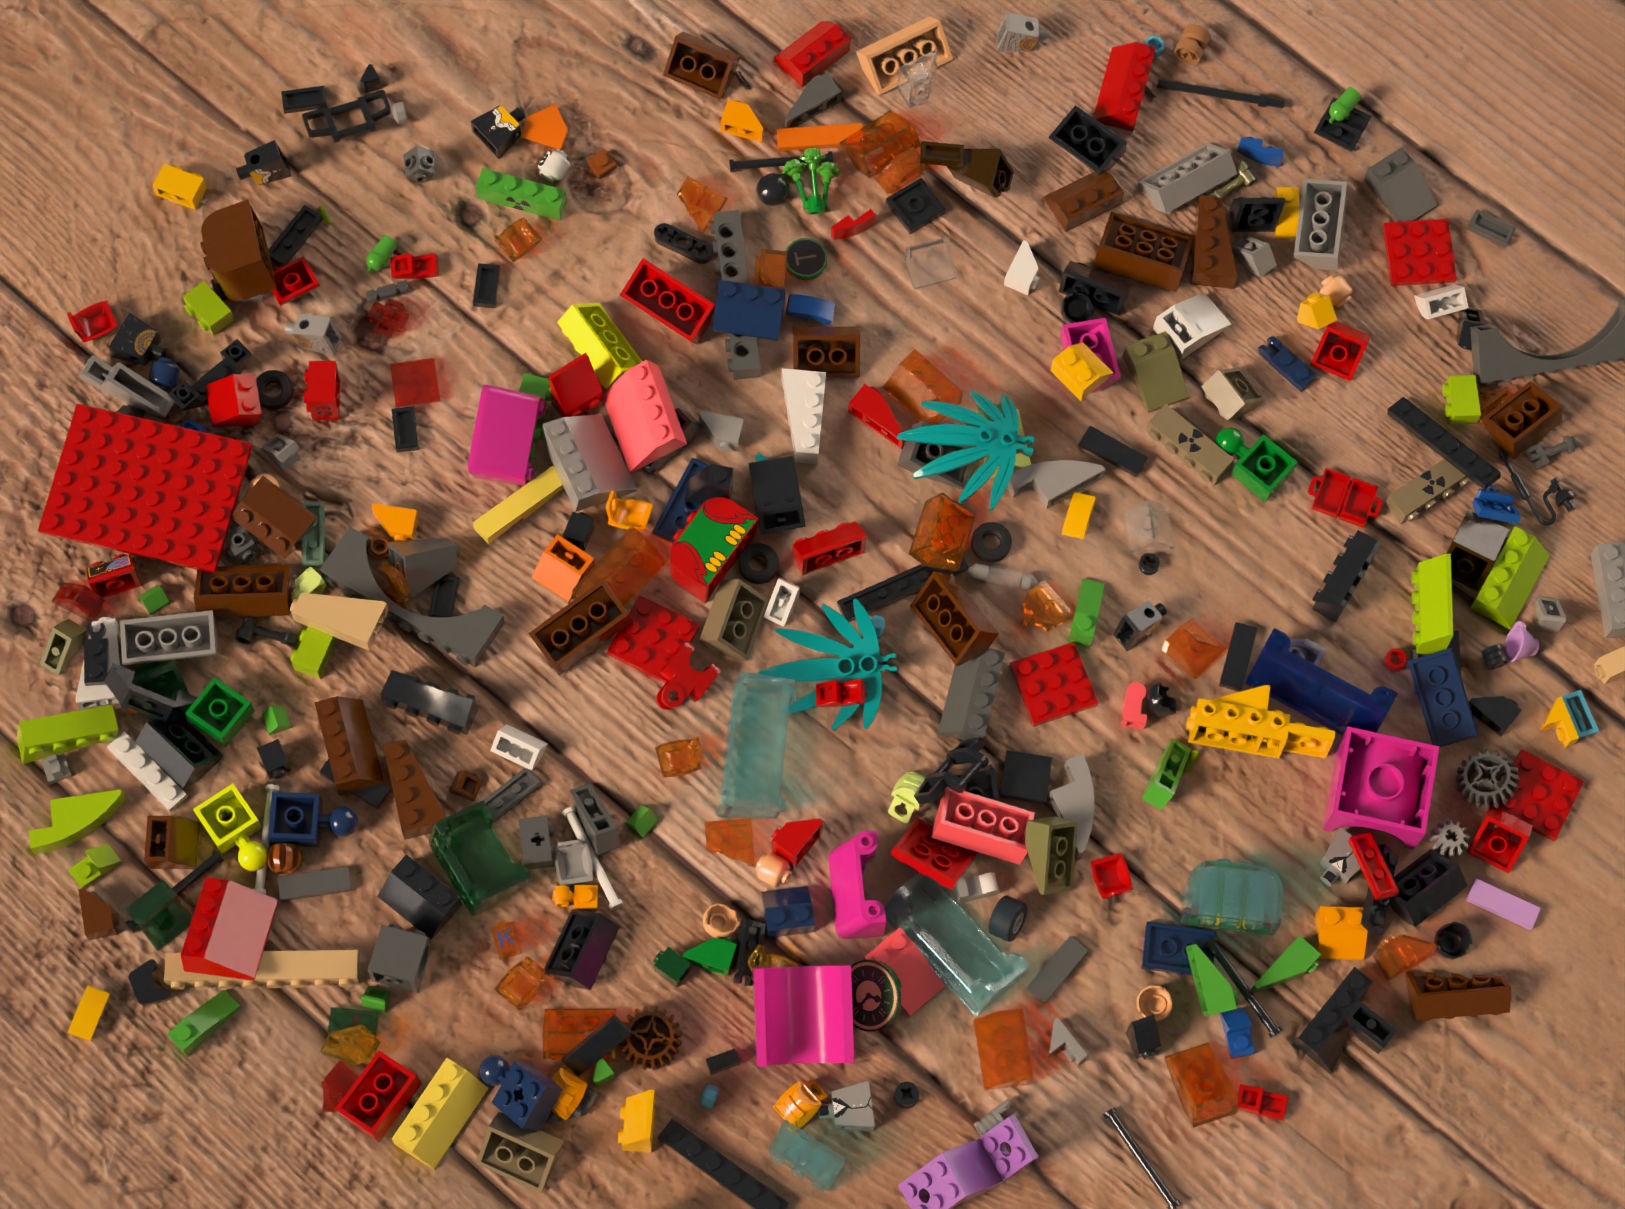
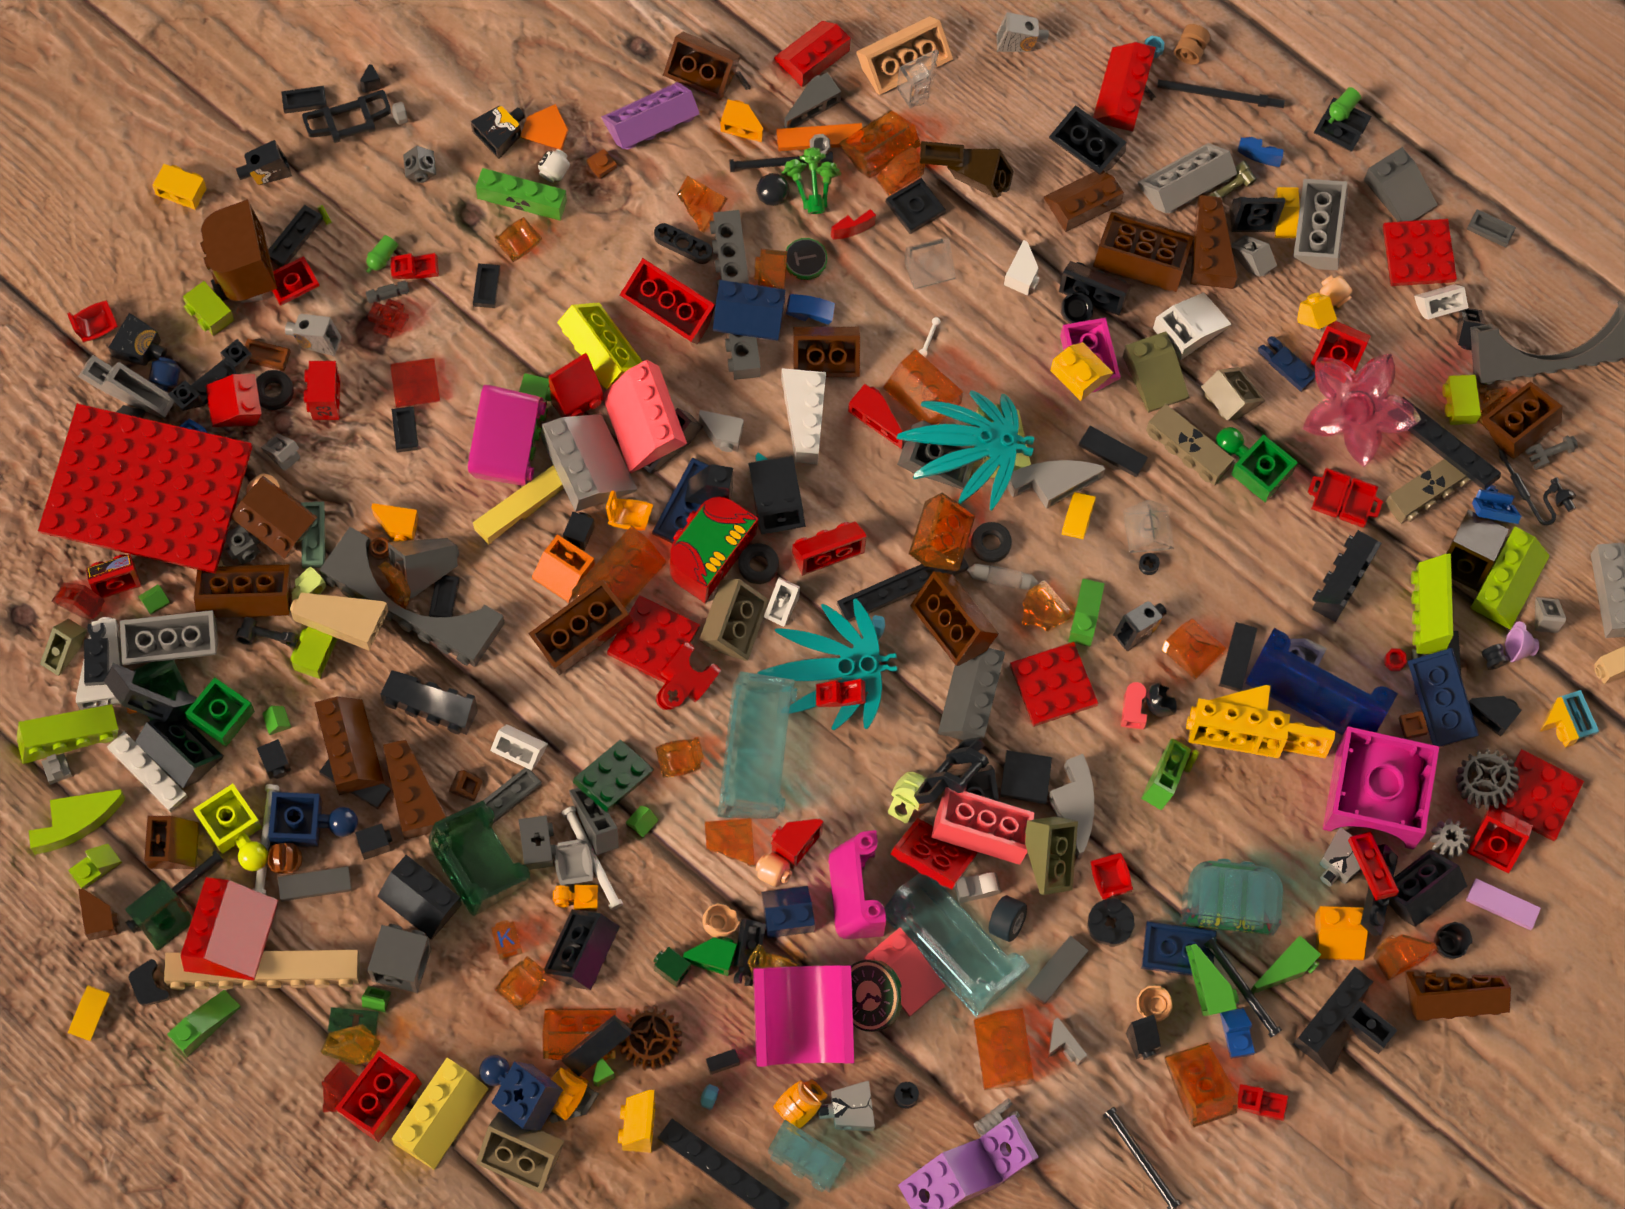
none -> dark orange tile [245,338,291,371]
none -> black brick [355,823,393,860]
none -> dark green plate [573,739,654,813]
none -> medium lavender slope [602,82,700,149]
none -> light grey tile [809,134,831,154]
none -> white hinge [919,317,941,359]
none -> black plate [1087,898,1135,947]
none -> clear pink plant [1303,353,1421,467]
none -> dark orange plate [1398,711,1428,739]

